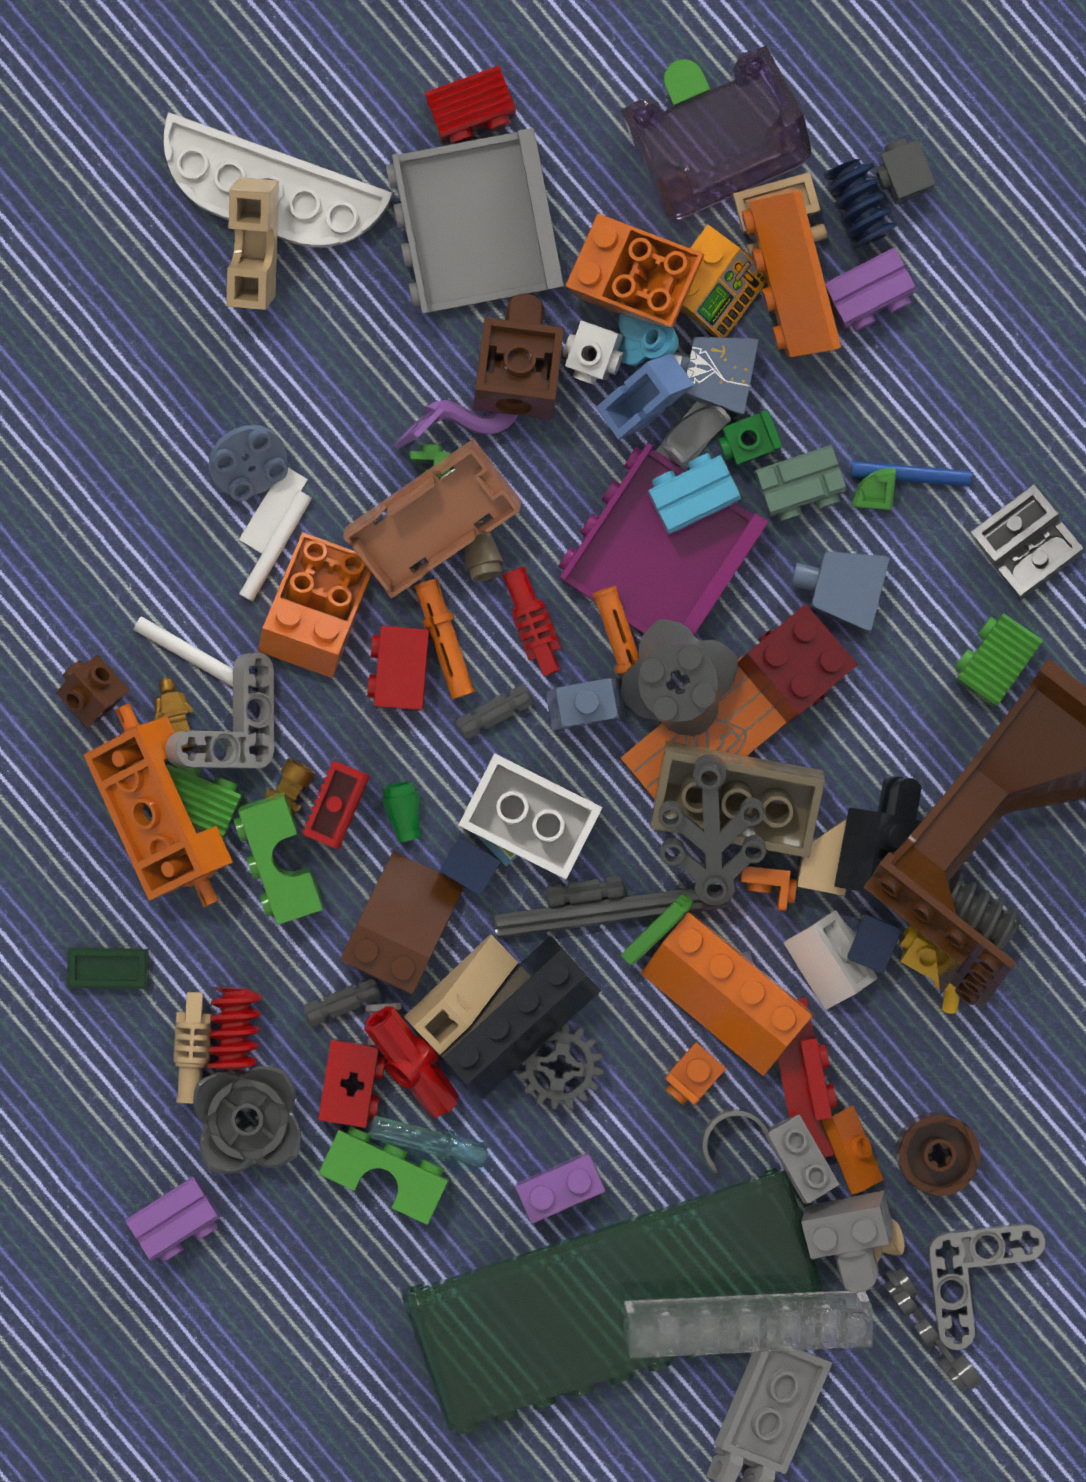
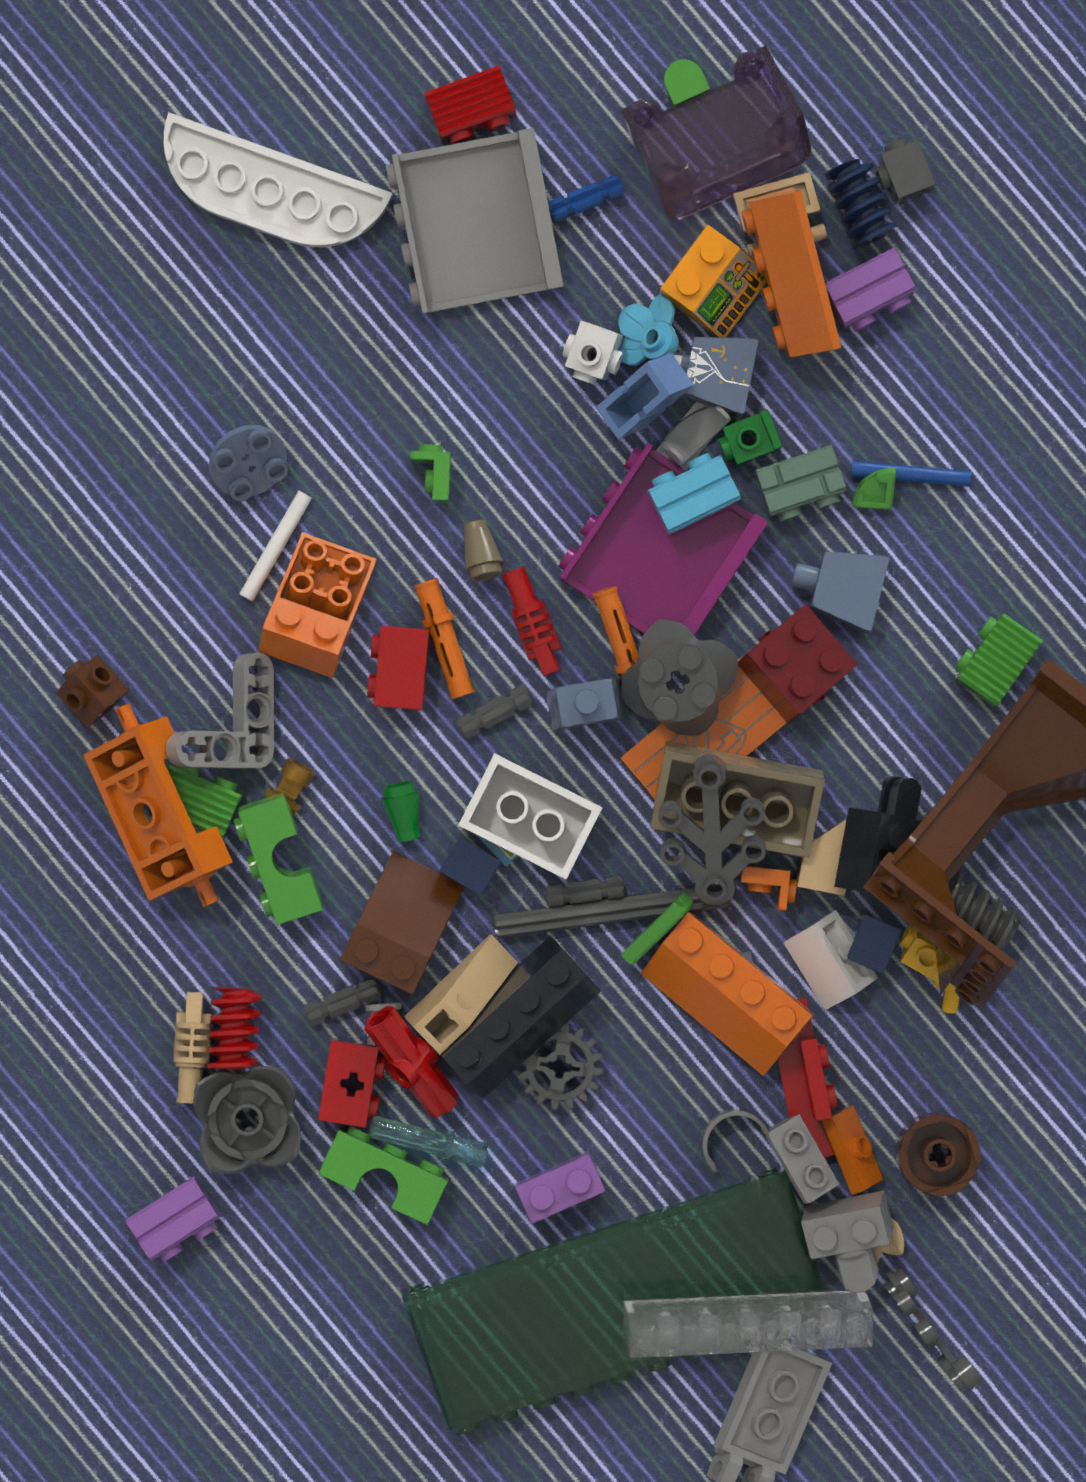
dark green tile [67,948,149,989] -> none
white bar [133,616,233,687] -> none
pearl gold piece [154,677,198,753] -> none
tan arch [226,177,279,310] -> none
white sticker [239,468,308,553] -> none
red brick [302,761,370,850] -> none
nougat piece [343,438,521,599] -> none
medium lavender piece [394,400,518,449] -> none
reddish brown brick [473,293,564,420] -> none
orange slope [565,213,705,328] -> none
orange bracket [664,1042,726,1105] -> none
light grey beam [928,1223,1045,1350] -> none
slope [971,485,1084,600] -> none
none -> blue axle [548,175,624,222]

